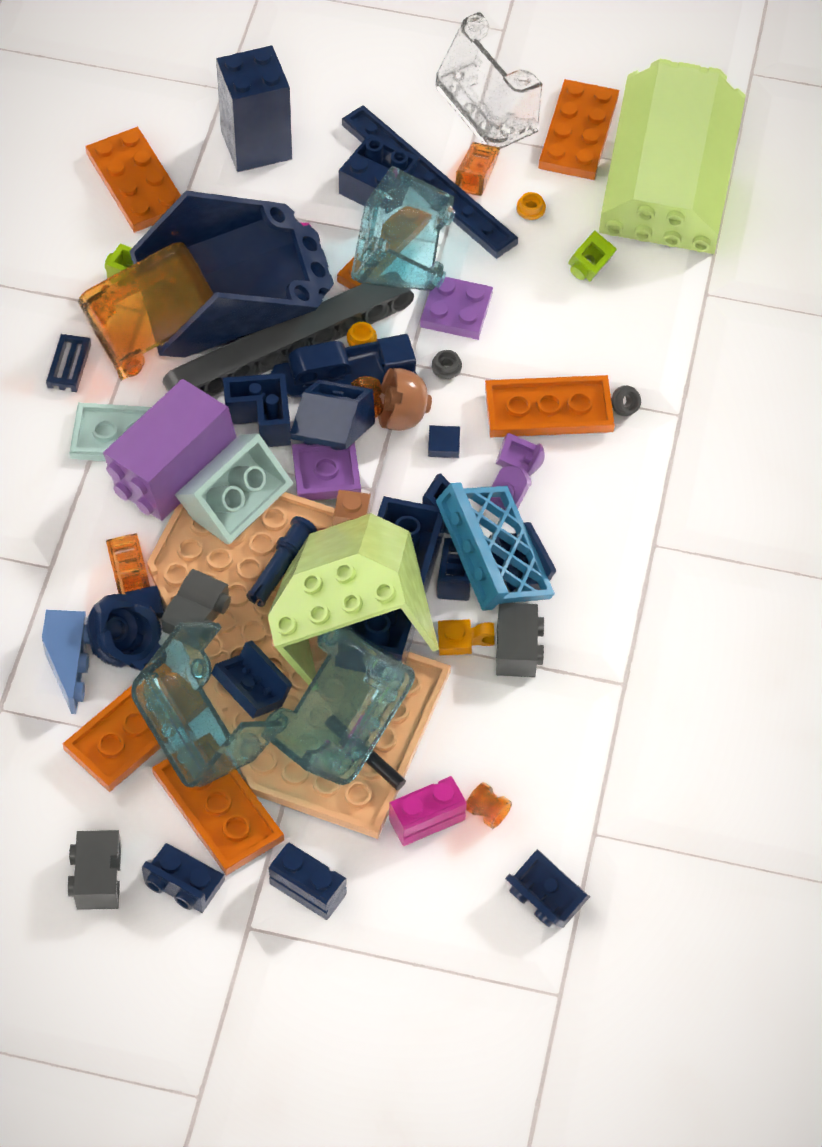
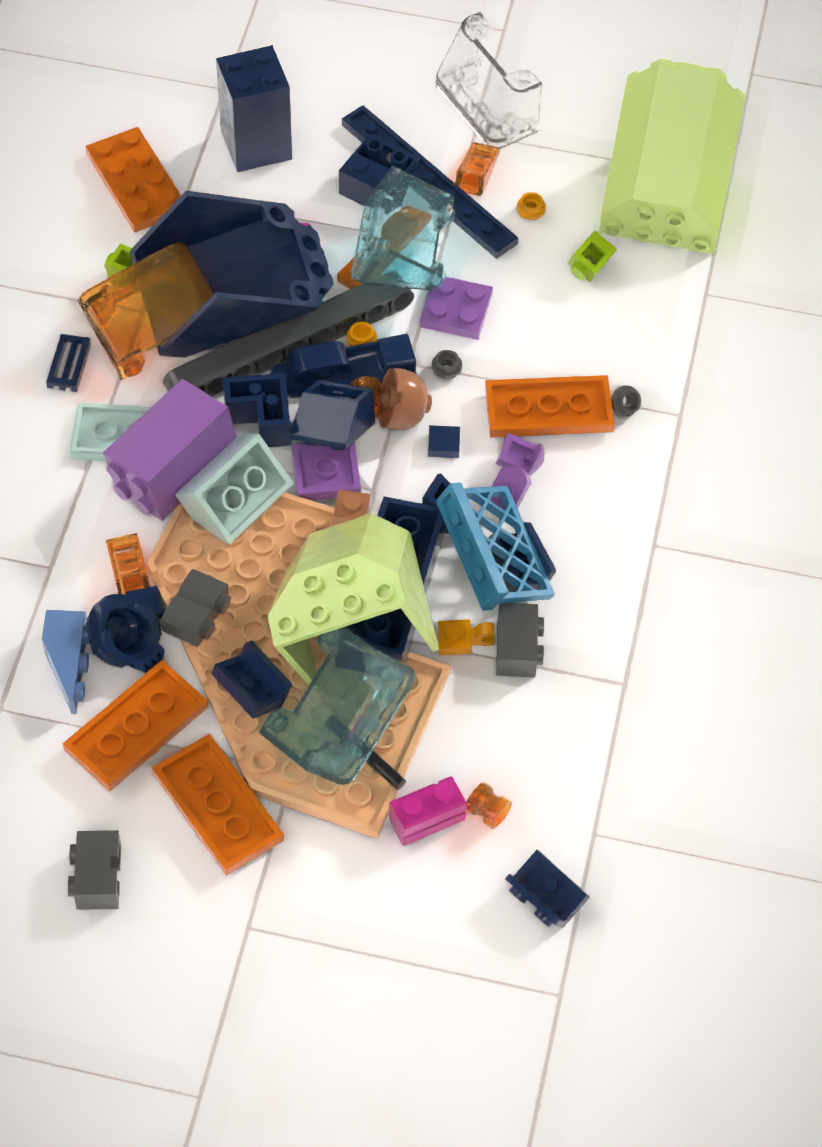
clear light blue windscreen [131,622,283,787] -> none
dark blue bracket [142,843,225,914] -> none
dark blue pin [246,516,317,607] -> none
dark blue brick [268,842,347,920] -> none
dark blue slope [437,537,471,601] -> none
orange plate [538,79,620,180] -> none

